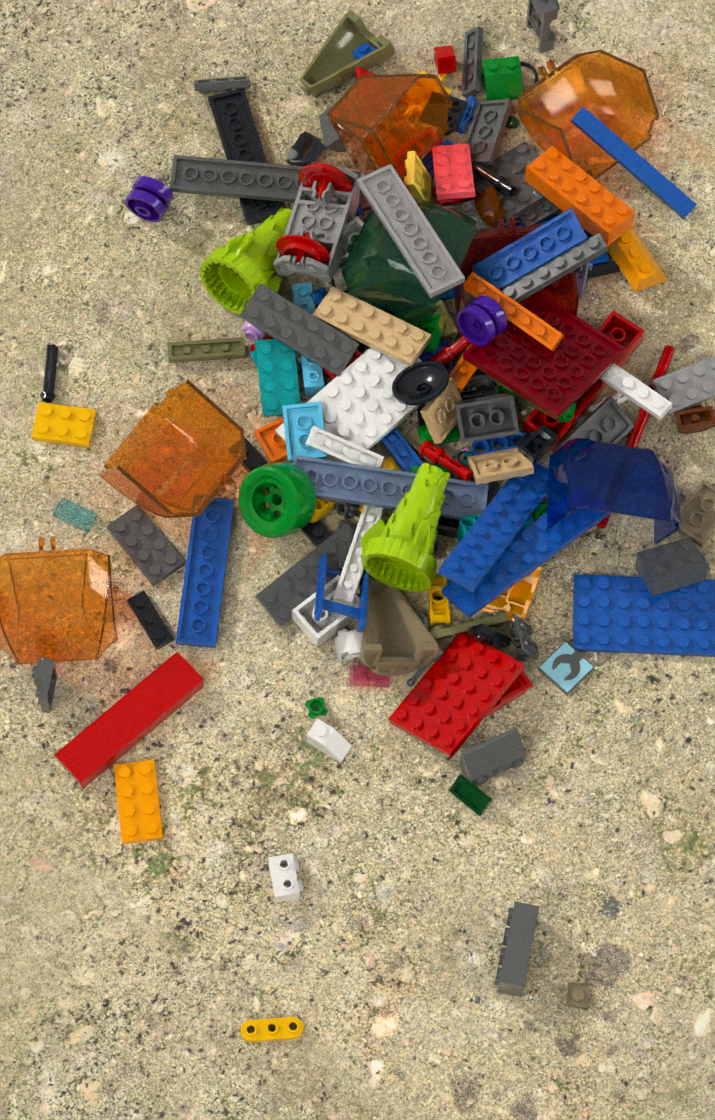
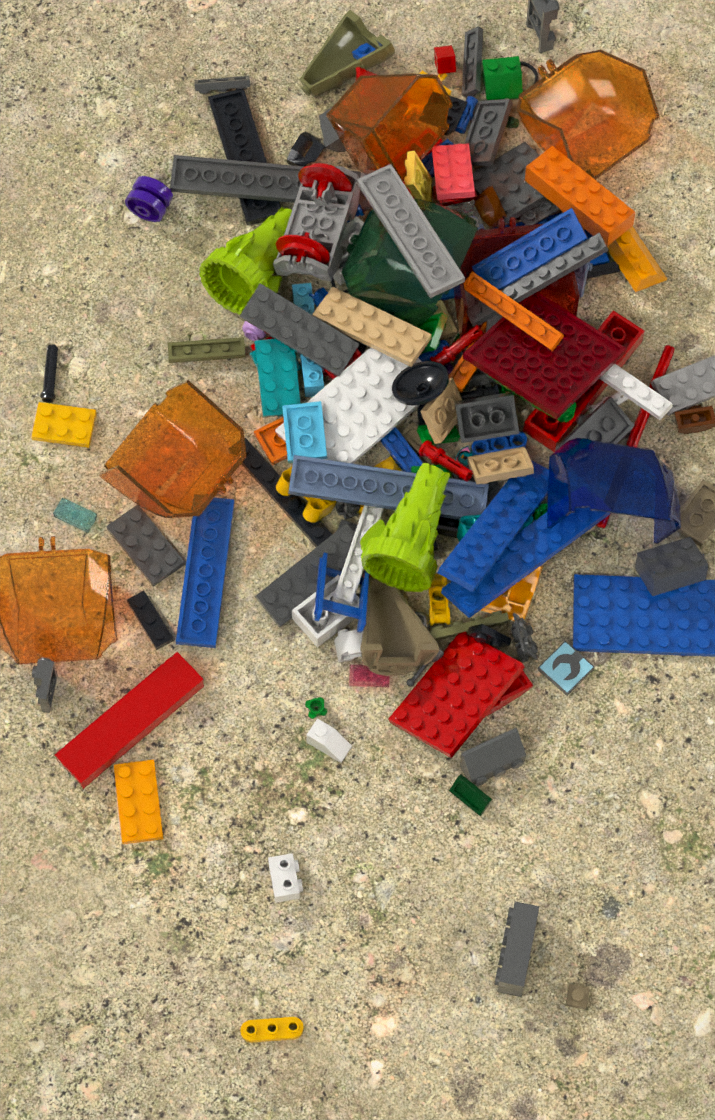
green wheel [238,462,316,538] -> none
white plate [306,426,384,468] -> none
dark purple wheel [457,295,507,347] -> none
black pin [472,162,518,197] -> none
black slope [515,424,558,463] -> none
blue tile [570,106,697,219] -> none

